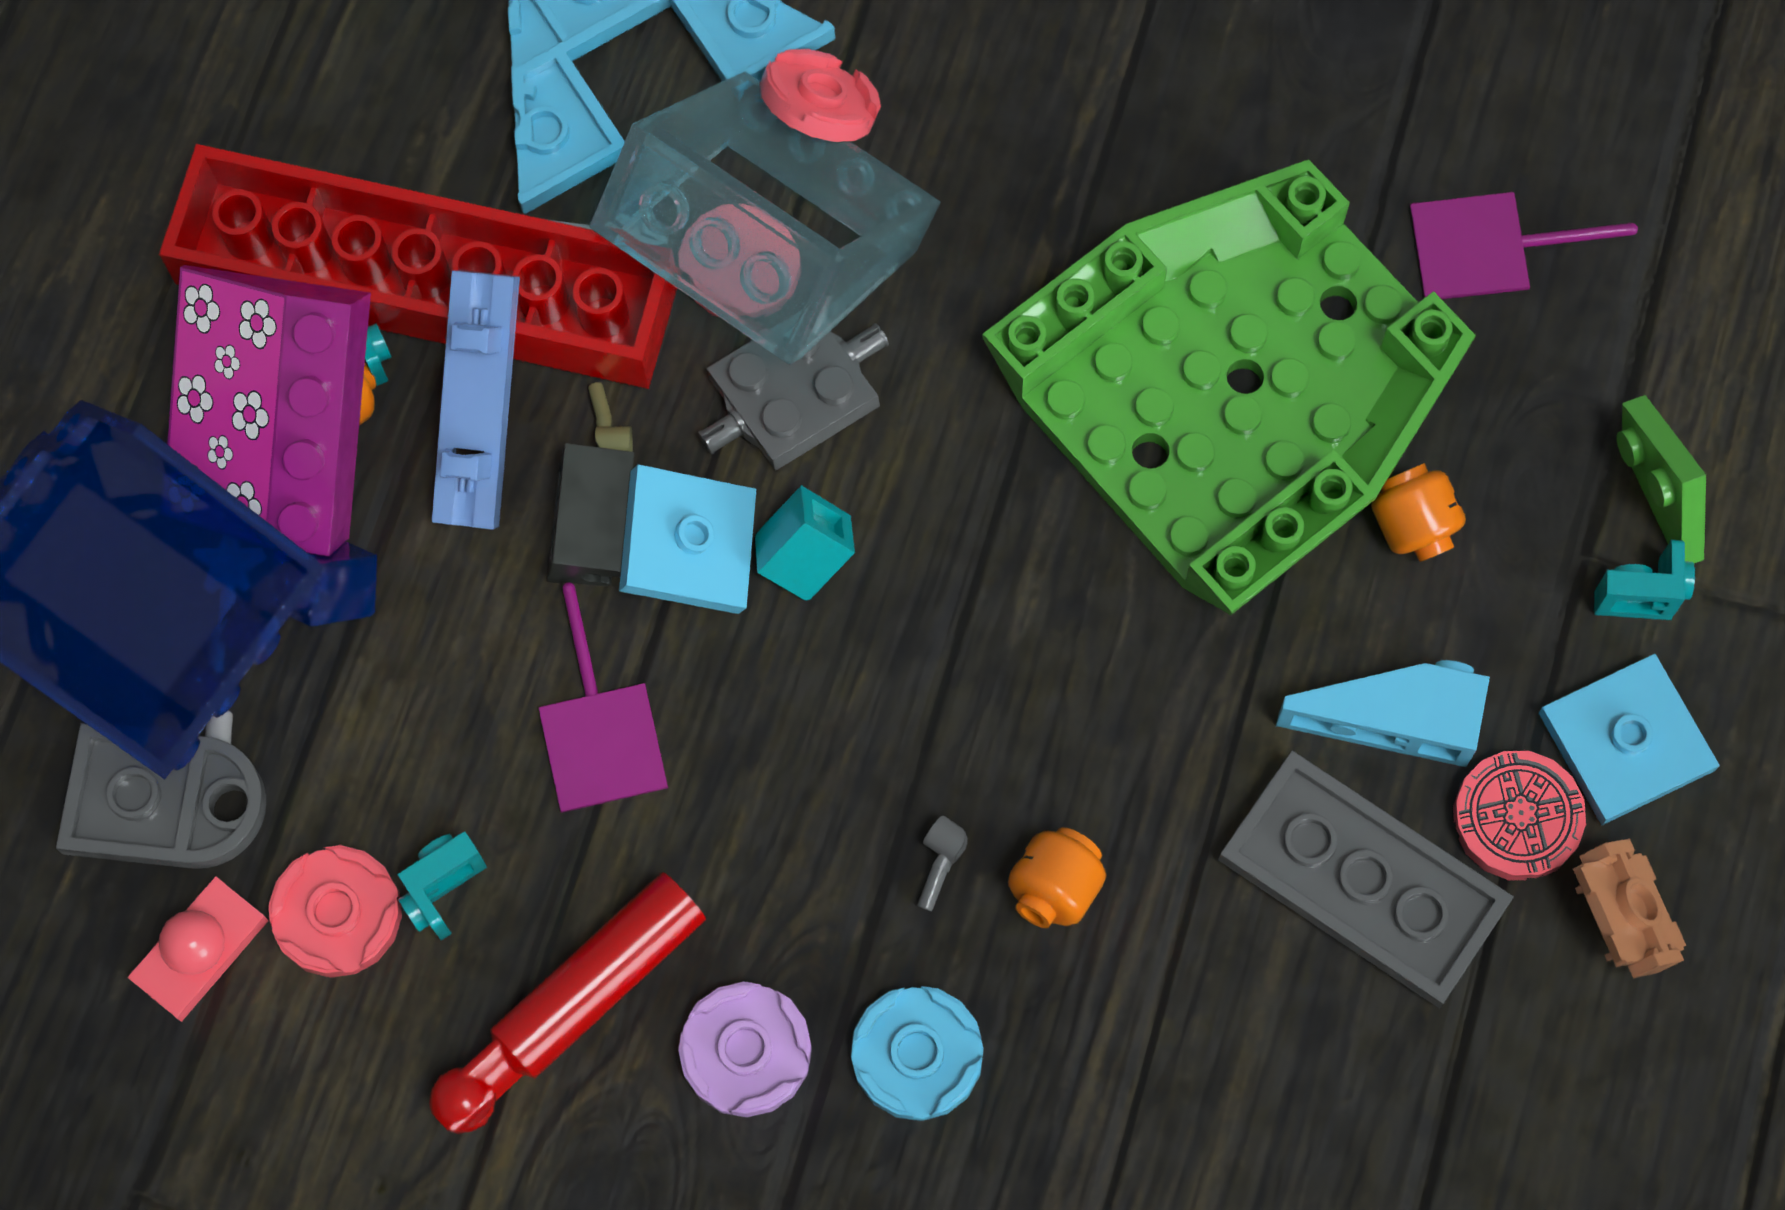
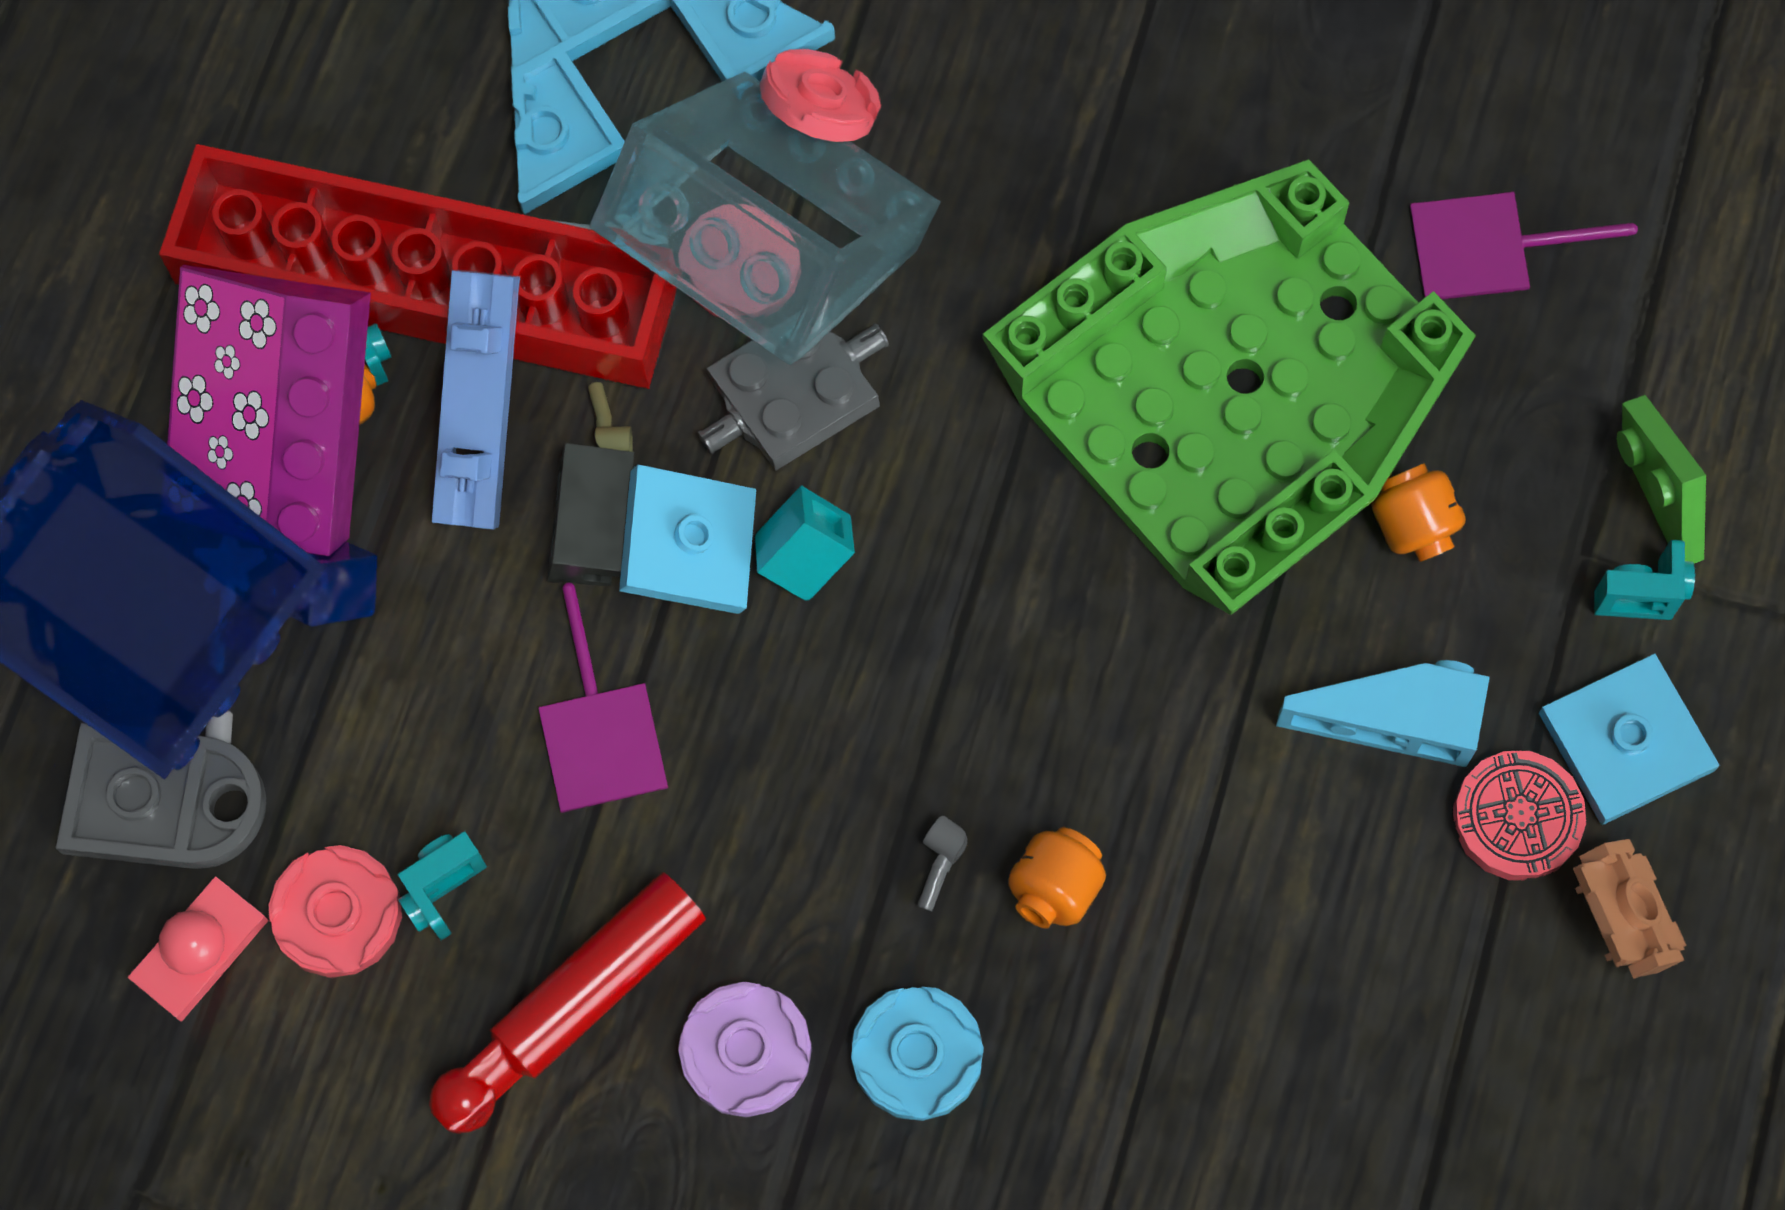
dark grey plate [1218,751,1514,1009] -> none

